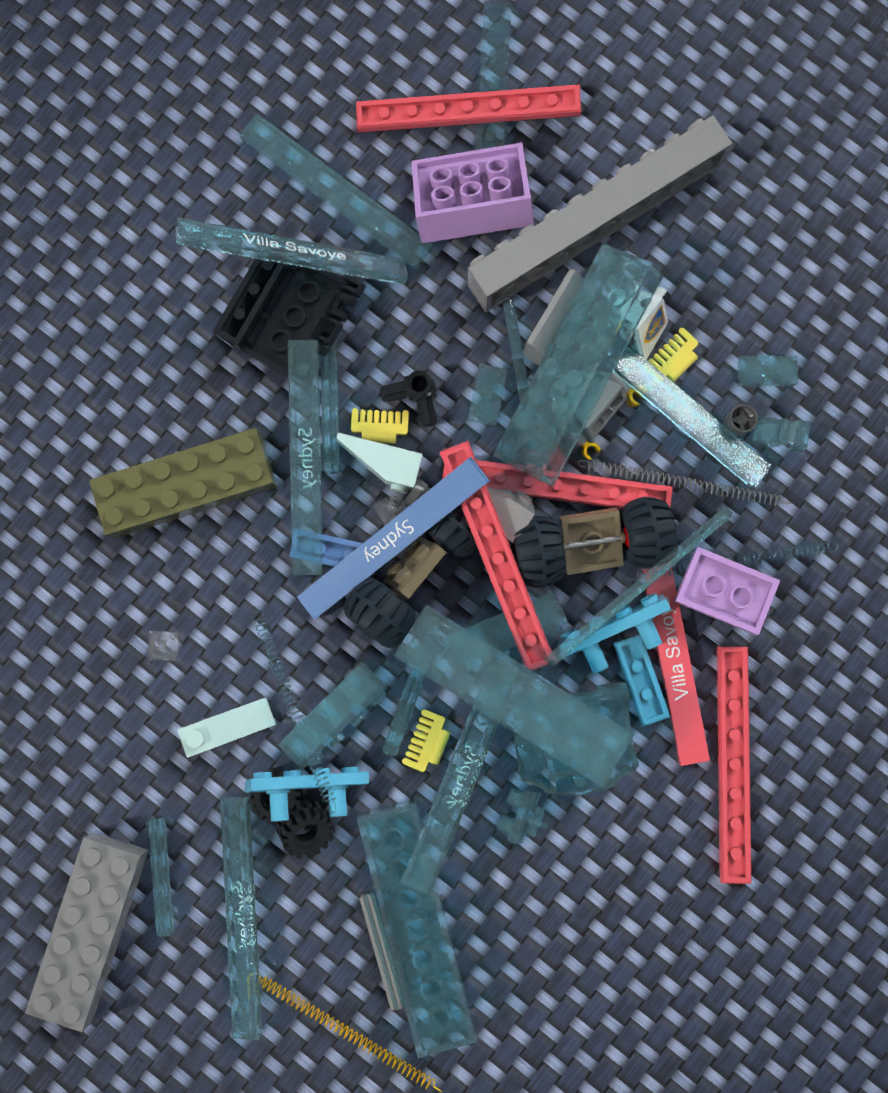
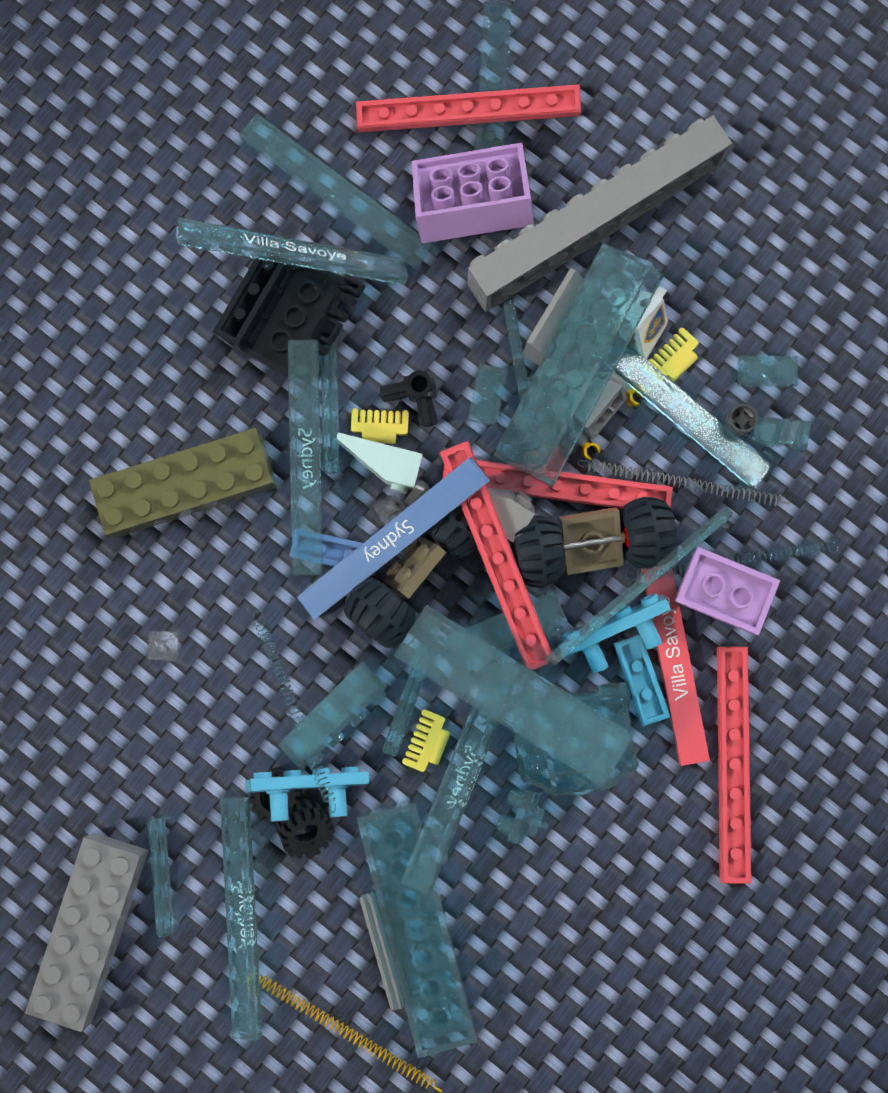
light aqua slope [177,698,276,758] -> none

